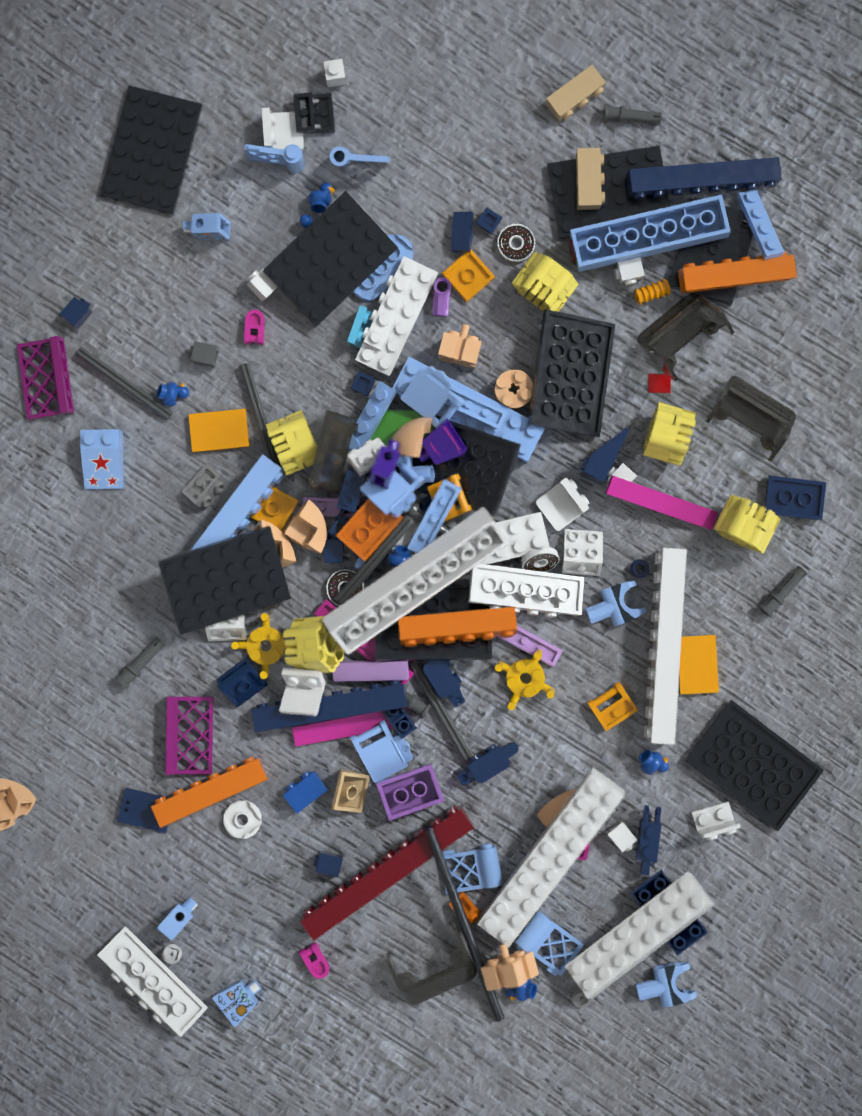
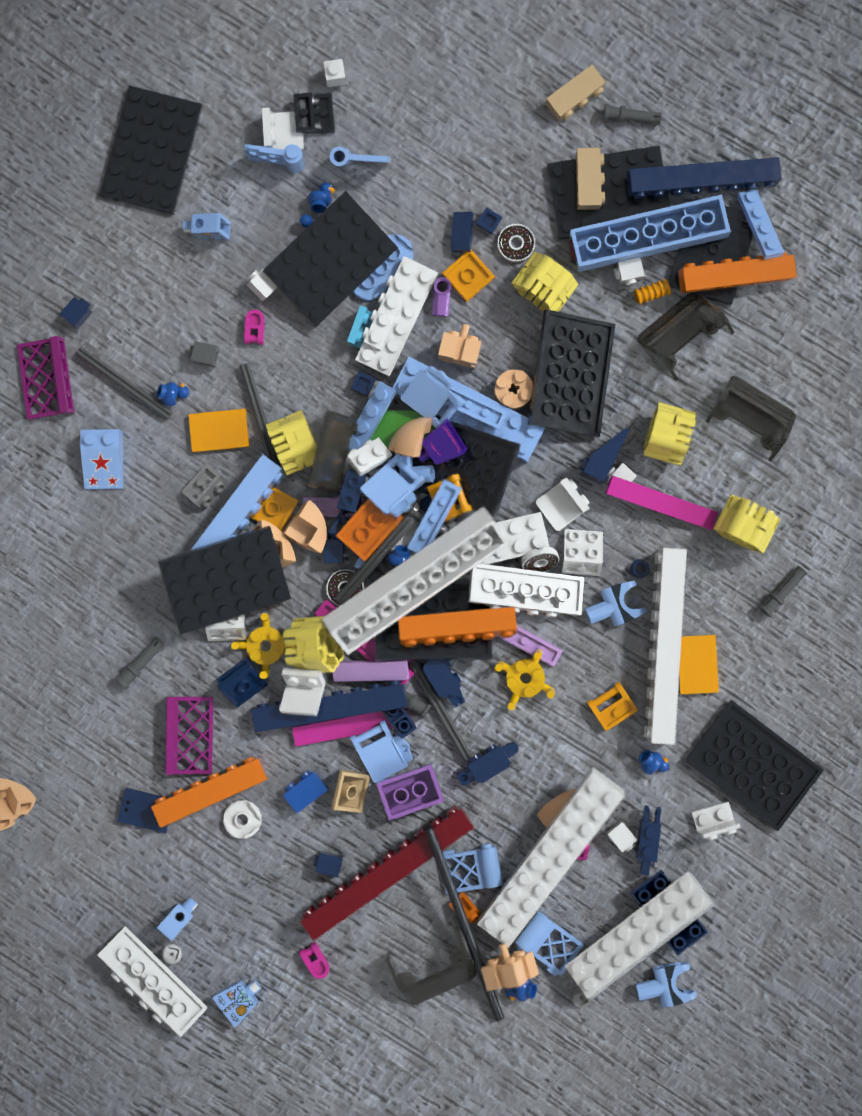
dark purple torso [370,439,400,489] -> none
red sticker [648,374,671,393] -> none
dark blue plate [764,475,826,521] -> none

